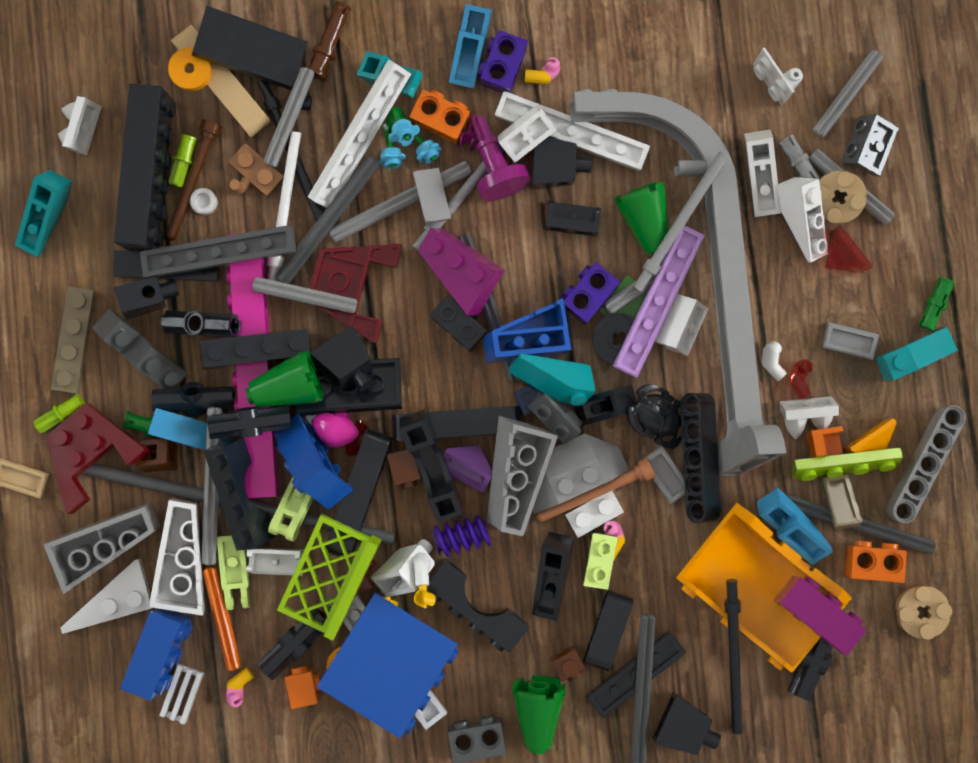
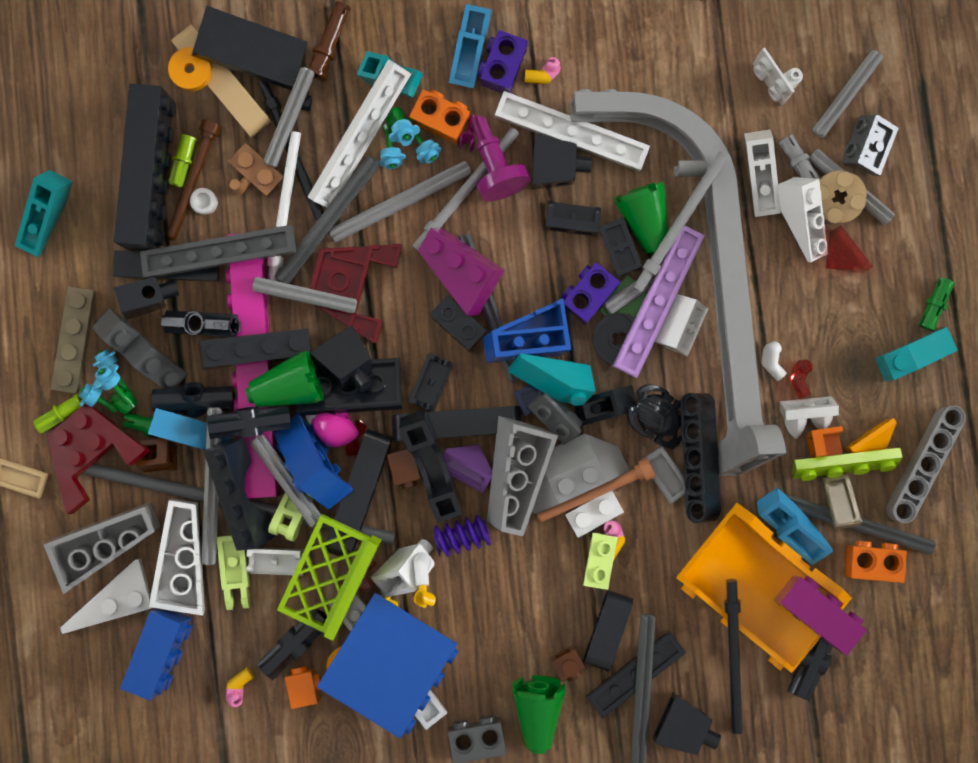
white tile [58,96,102,156] -> none
white tile [159,664,204,725] -> none
orange axle [203,567,241,671] -> none
light grey slope [413,168,451,225] -> none
black arch [427,559,530,653] -> none
white hinge [498,103,557,162] -> none
black slope [532,532,575,621] -> none
light grey tile [821,322,880,360] -> none
tan plate [895,585,952,640] -> none
none -> plant [79,349,138,415]
none -> light grey axle [251,435,321,527]
none -> black hinge [408,353,454,412]
none -> black hinge [599,218,643,277]

